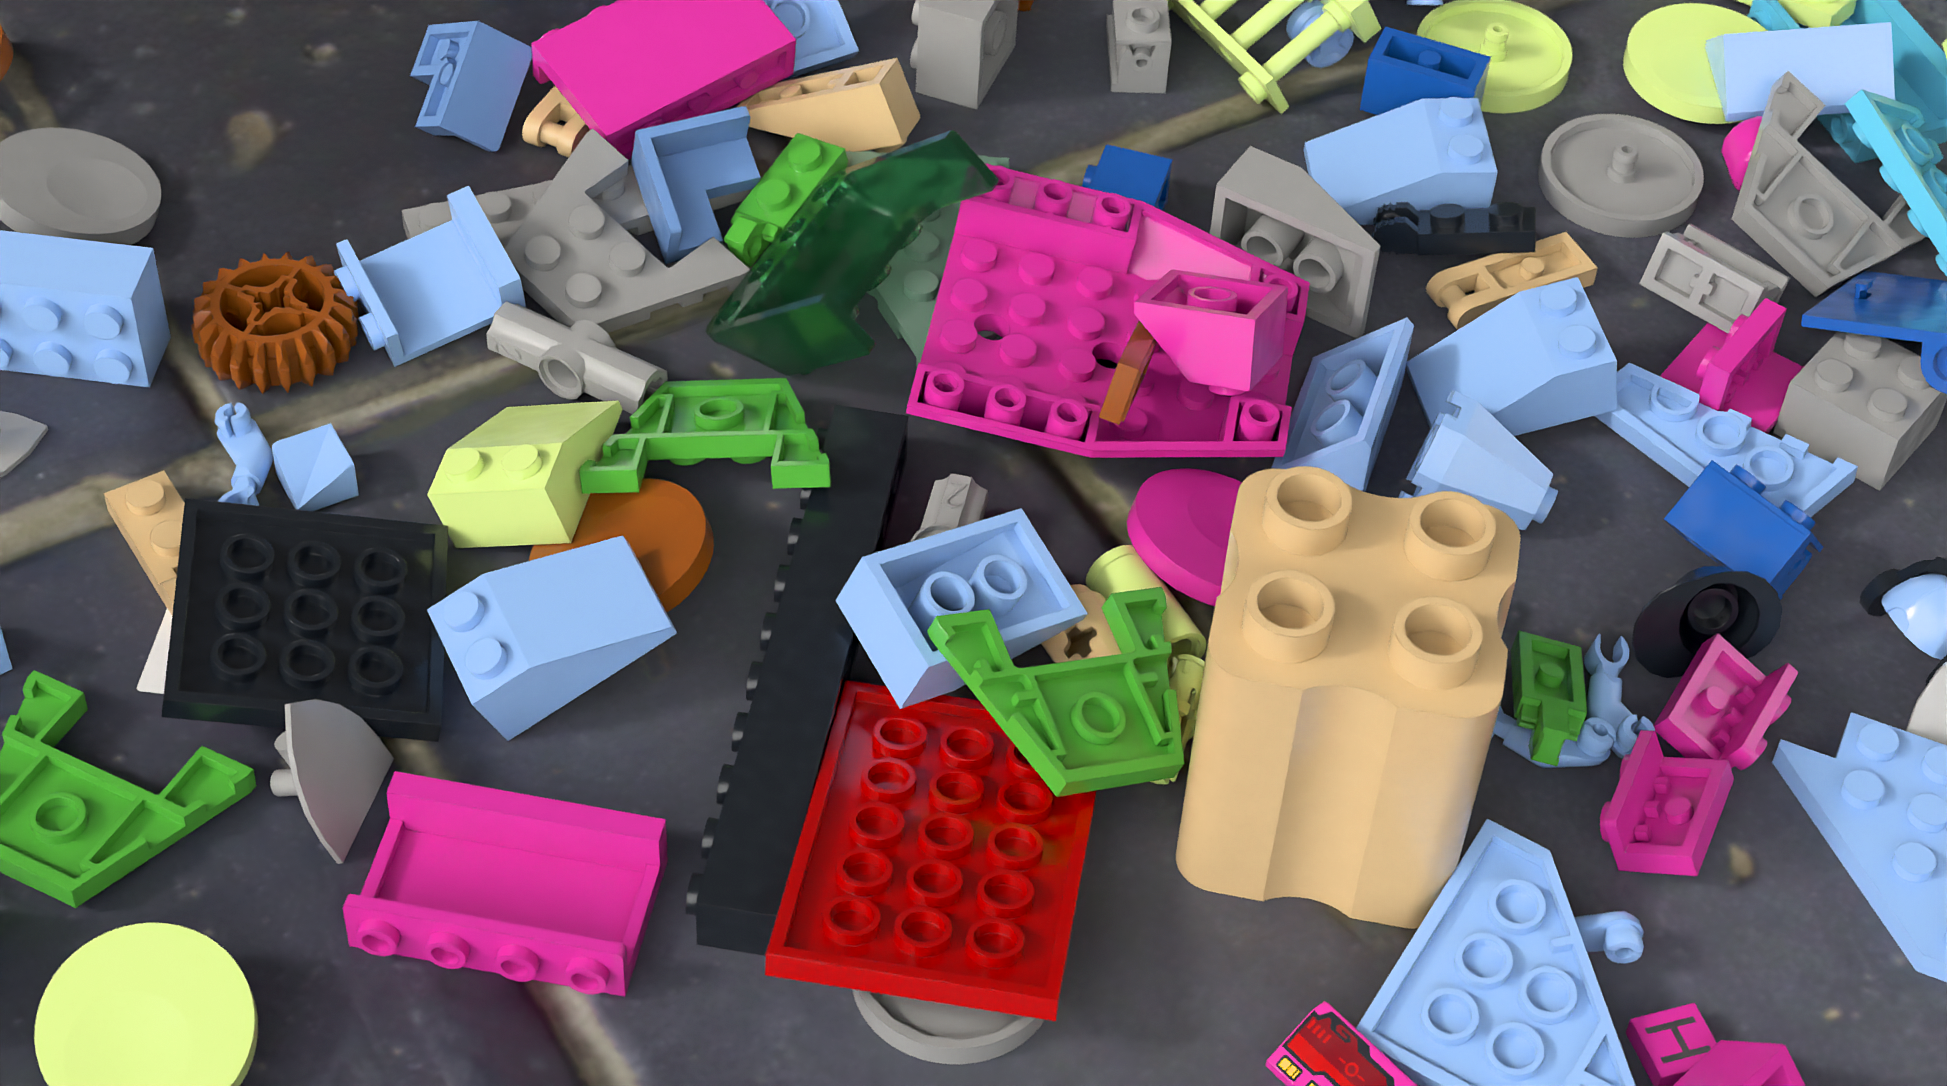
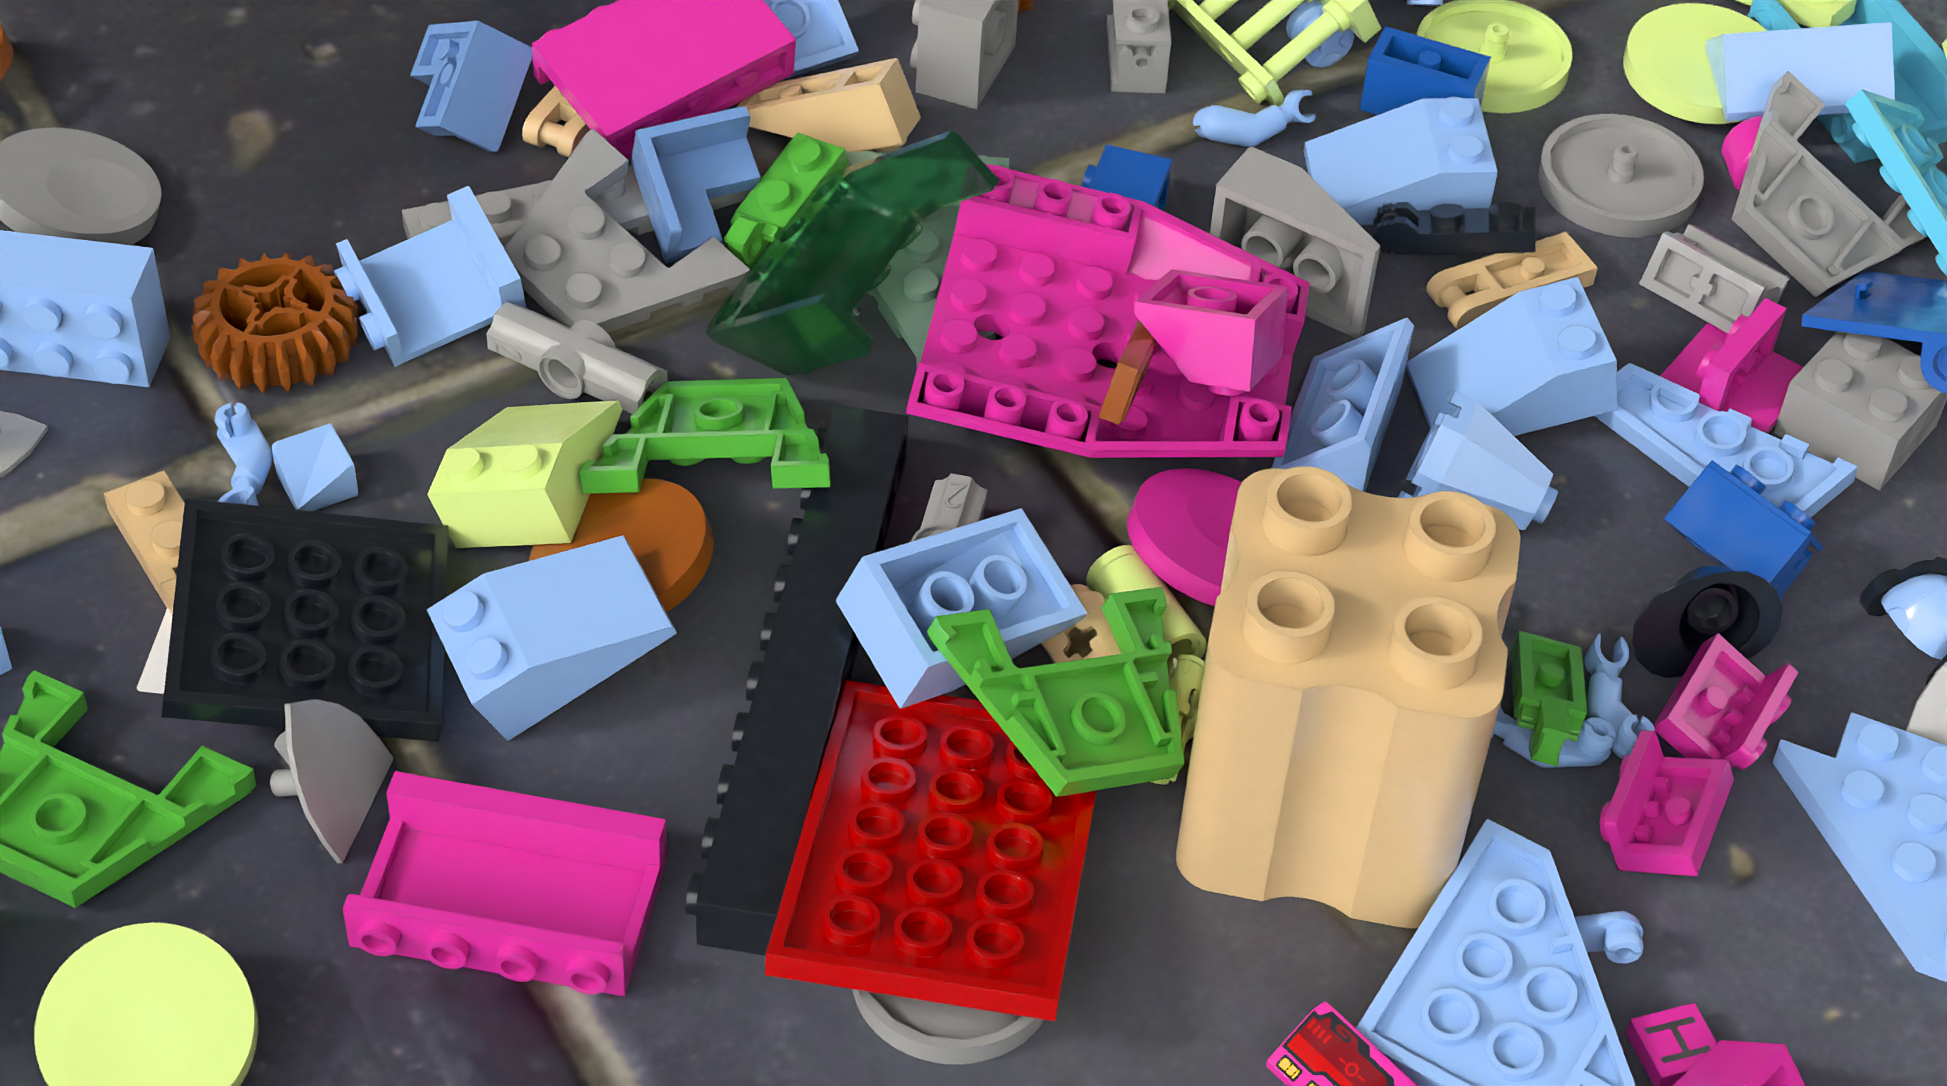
none -> light blue arm [1193,90,1315,147]

